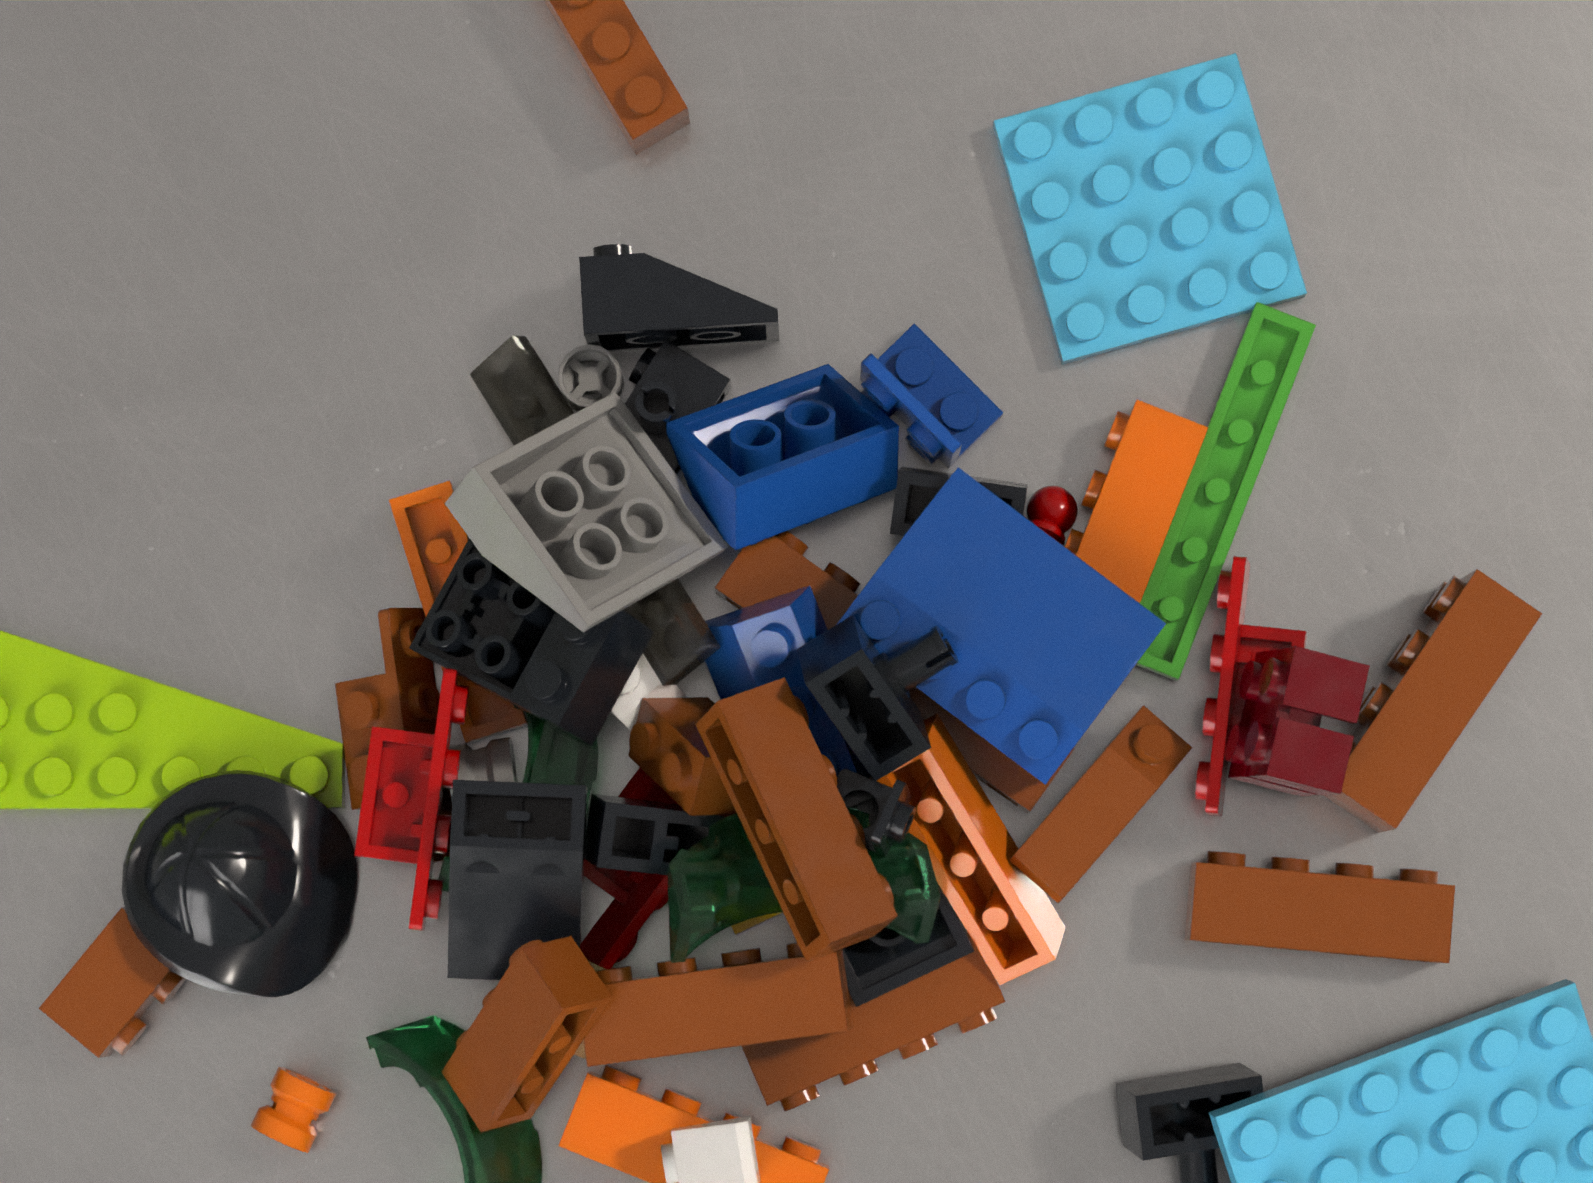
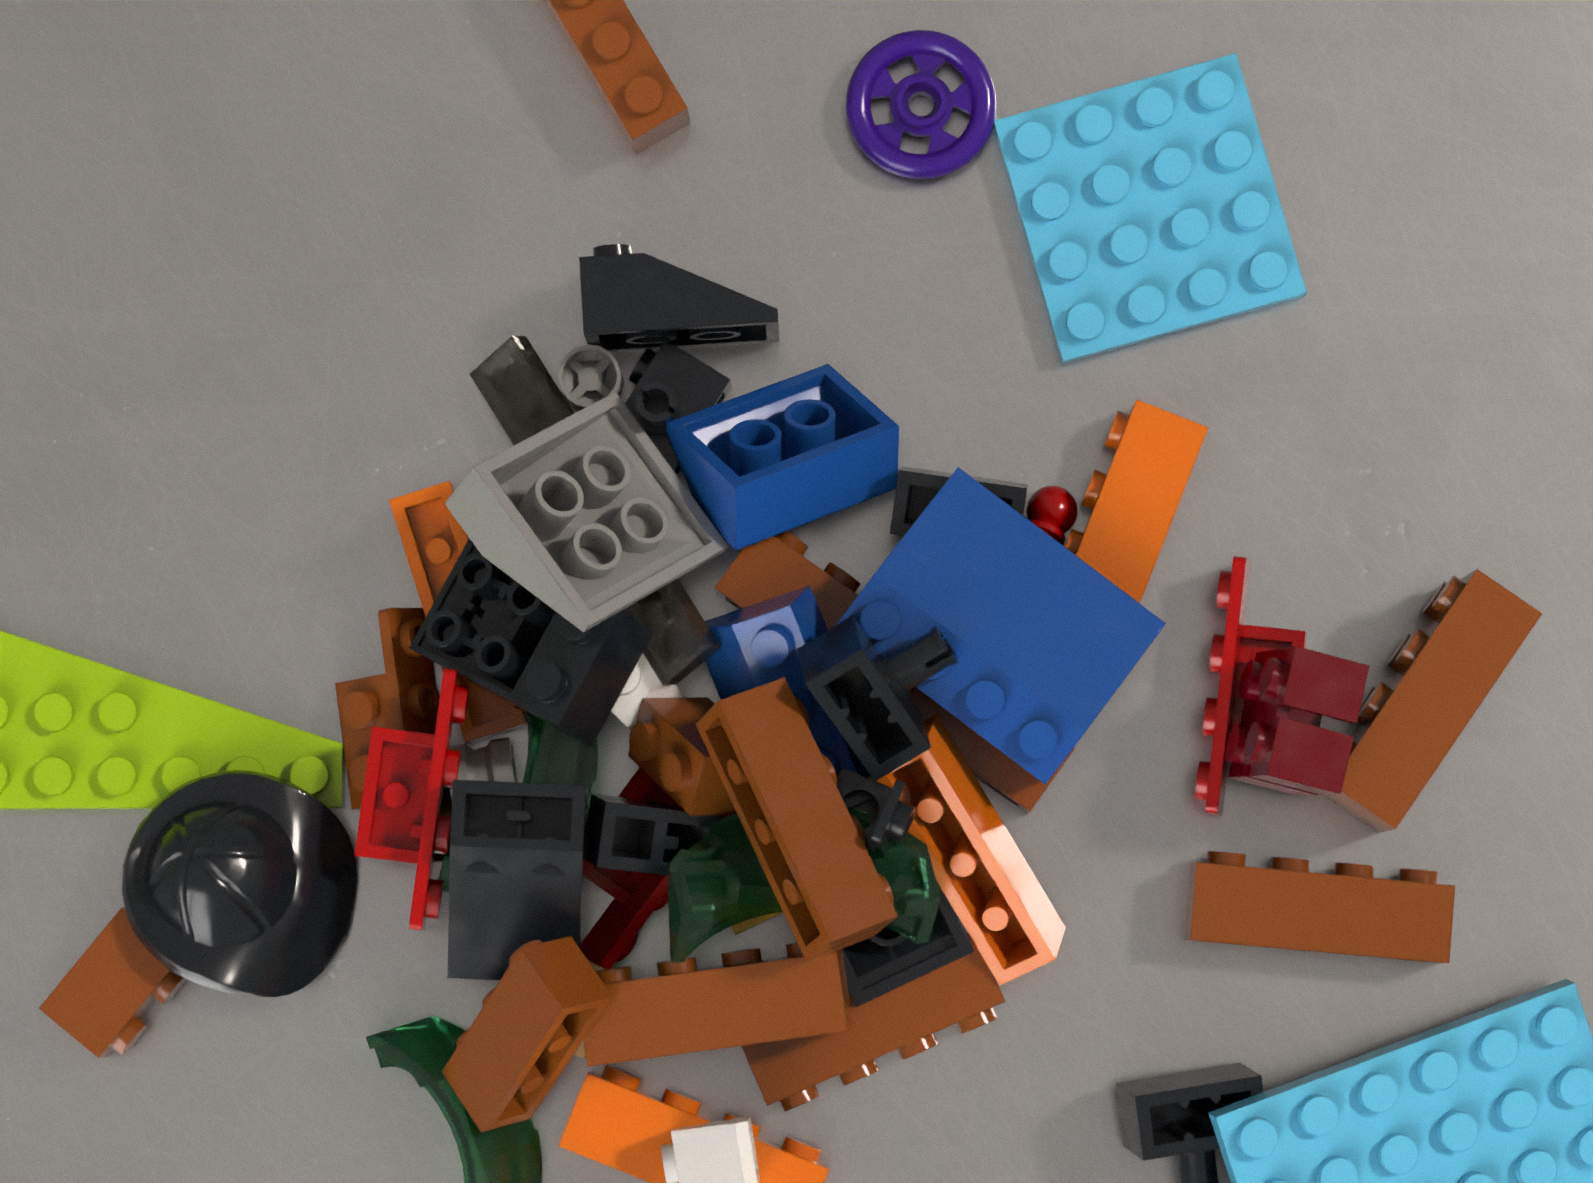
orange wheel [250,1067,337,1153] -> none
blue bracket [860,323,1003,469] -> none
dark orange slope [1009,705,1193,903] -> none
bright green plate [1136,302,1316,681] -> none
none -> dark purple plate [846,30,997,179]

